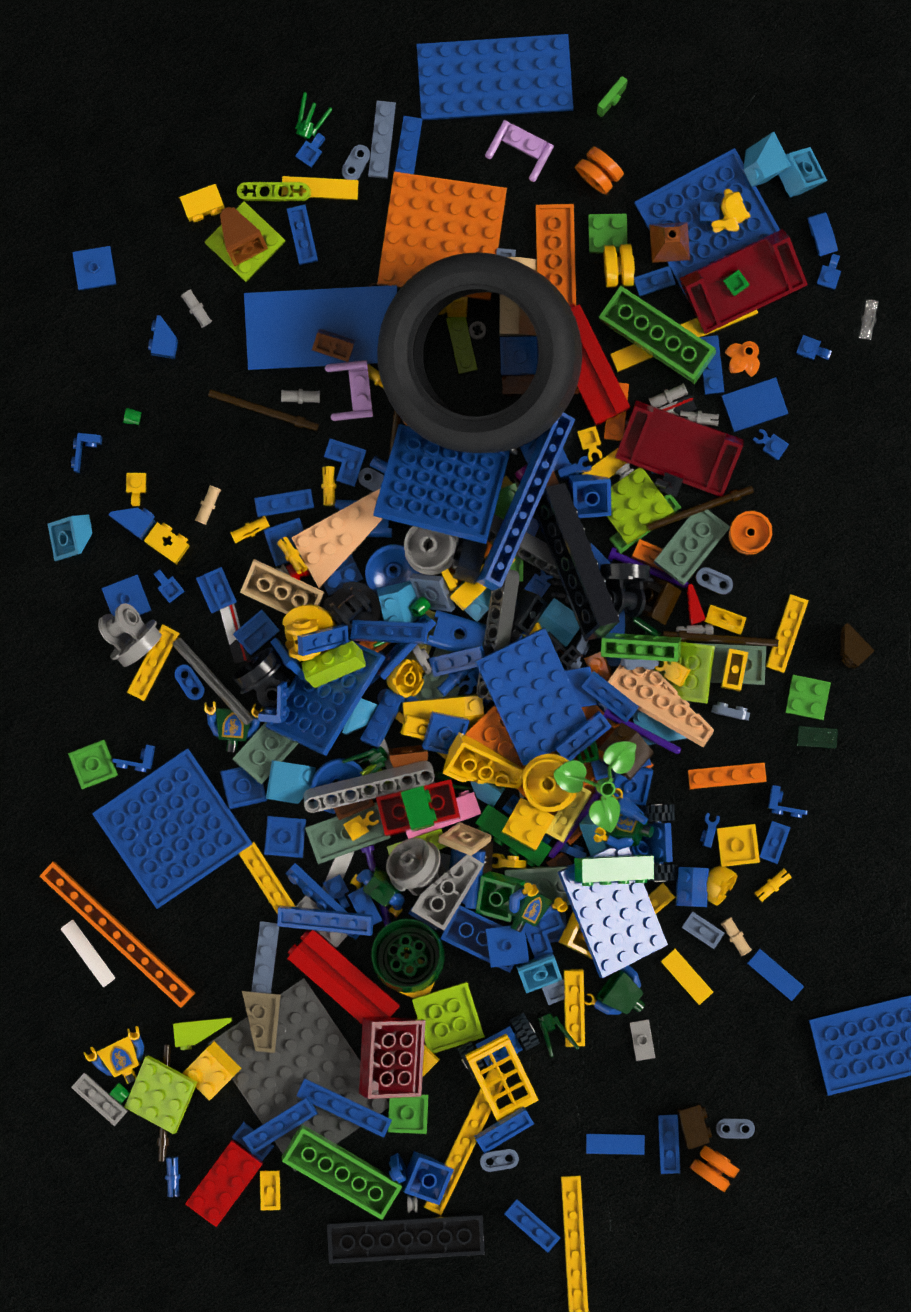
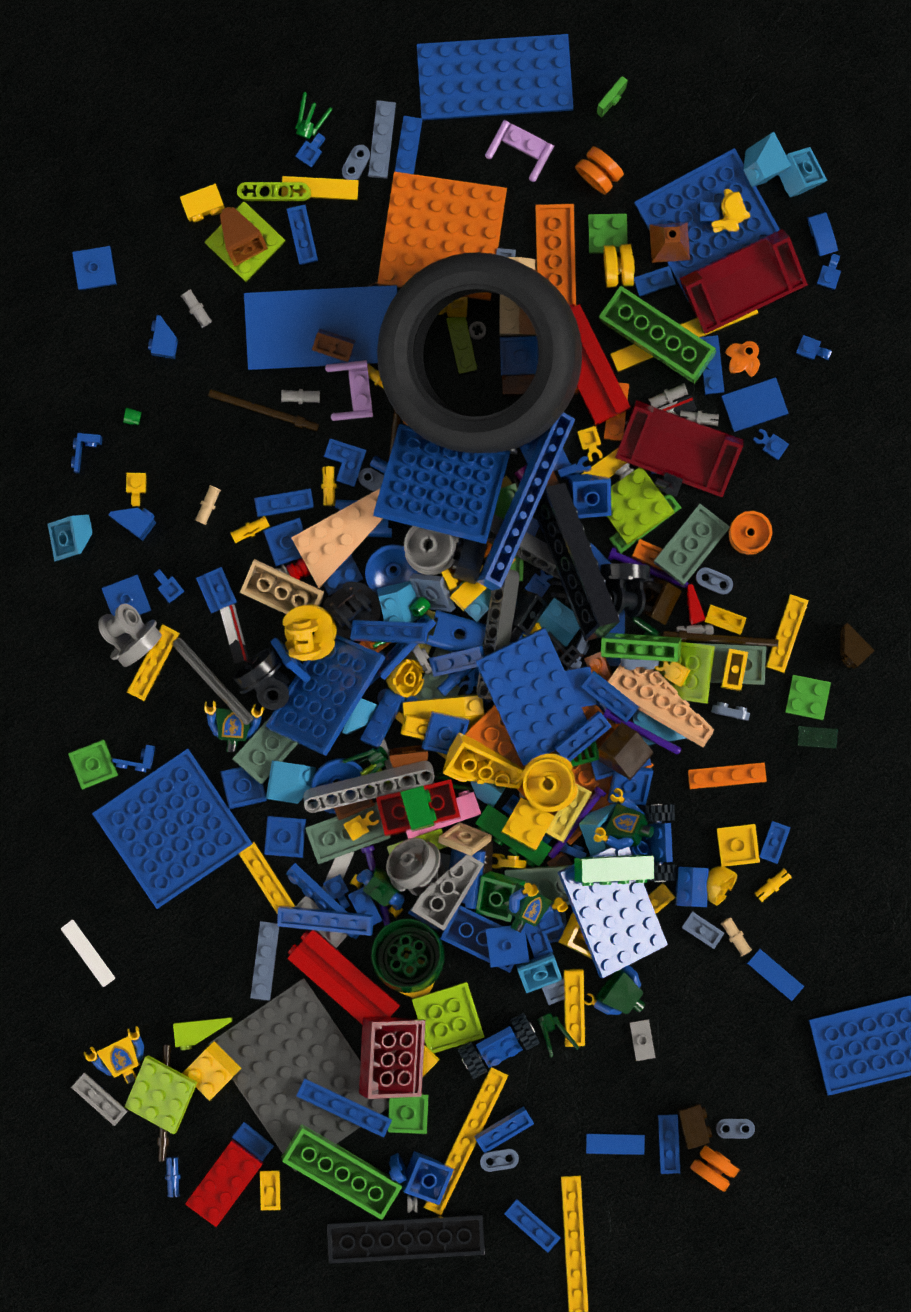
orange brick [40,862,195,1008] -> none
green hose [109,1083,130,1104] -> none
yellow brick [144,522,190,565] -> none
blue plate [175,665,205,700] -> none
blue plate [233,610,280,656] -> none
dark tan wing [242,991,281,1053] -> none
blue plate [242,1096,318,1154] -> none
blue bracket [258,682,289,723] -> none
yellow pin [277,537,308,574] -> none
blue plate [297,624,349,656] -> none
lime brick [301,641,366,688] -> none
yellow piece [465,1034,538,1122] -> none
bright green plant [553,741,636,833] -> none
blue cone [618,796,648,825] -> none
dark brown bar [646,486,754,531] -> none
yellow tile [661,949,713,1005] -> none
blue plate [700,813,720,848] -> none
green tile [723,269,750,296] -> none
blue bracket [768,785,808,818] -> none
clear pin [859,300,879,340] -> none

